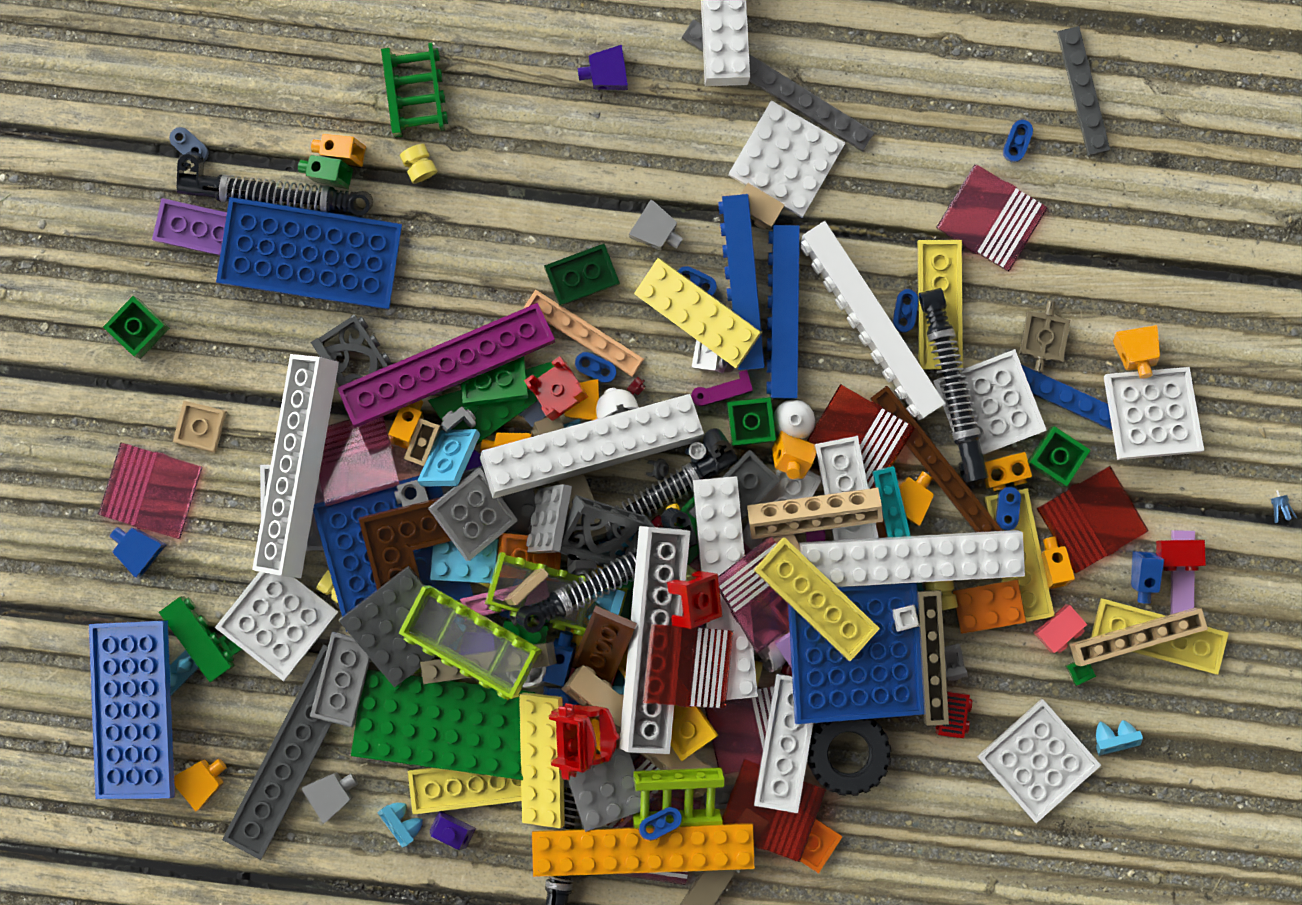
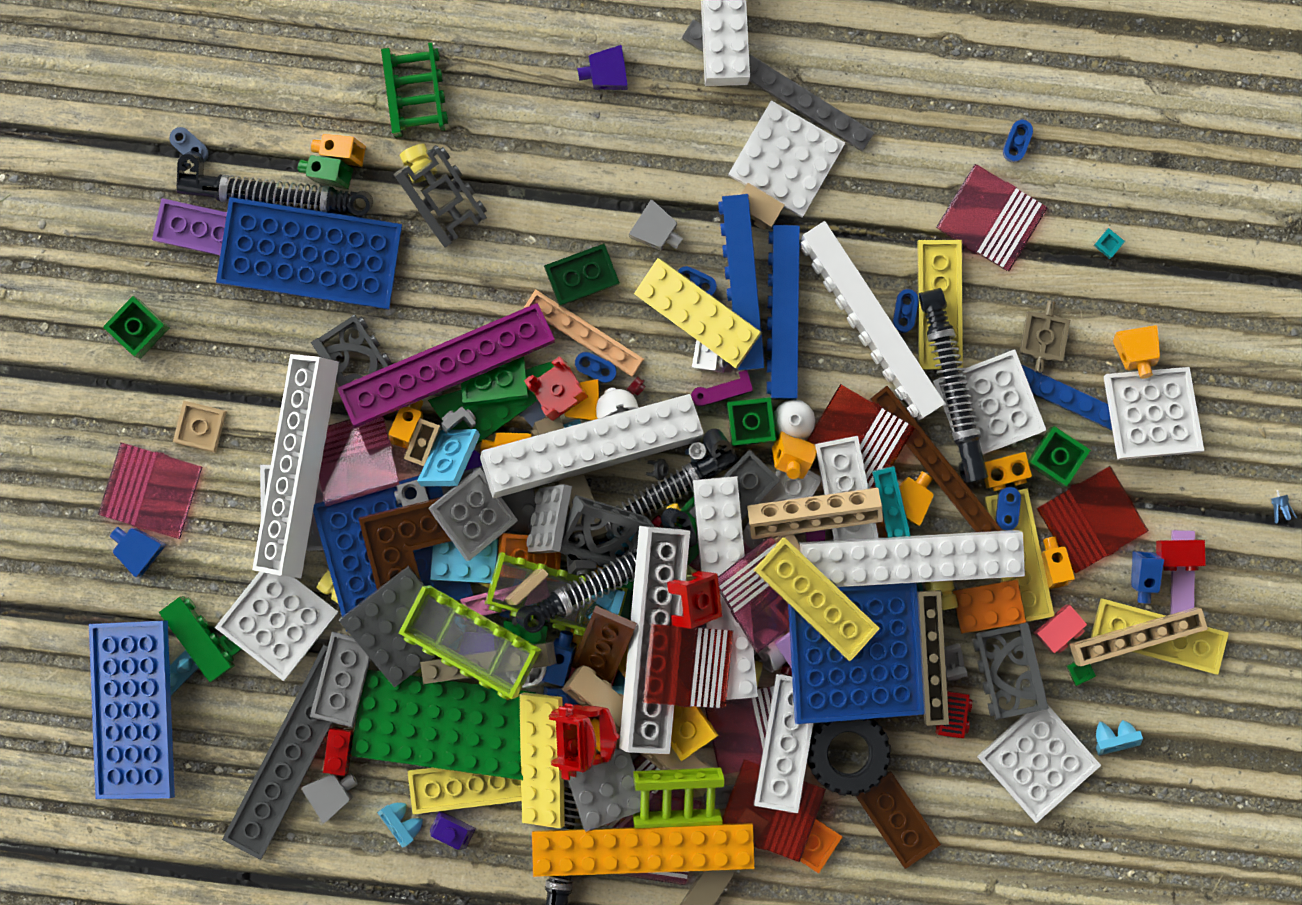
light orange torso [174,758,227,812] -> none
blue plate [639,807,682,841] -> none
white tile [892,605,919,632] -> none
dark grey plate [1057,26,1110,156] -> none
none -> red brick [323,727,354,776]
none -> dark grey fence [393,145,487,247]
none -> reddish brown plate [855,771,941,869]
none -> dark grey fence [972,622,1049,720]
none -> teal plate [1093,228,1125,259]

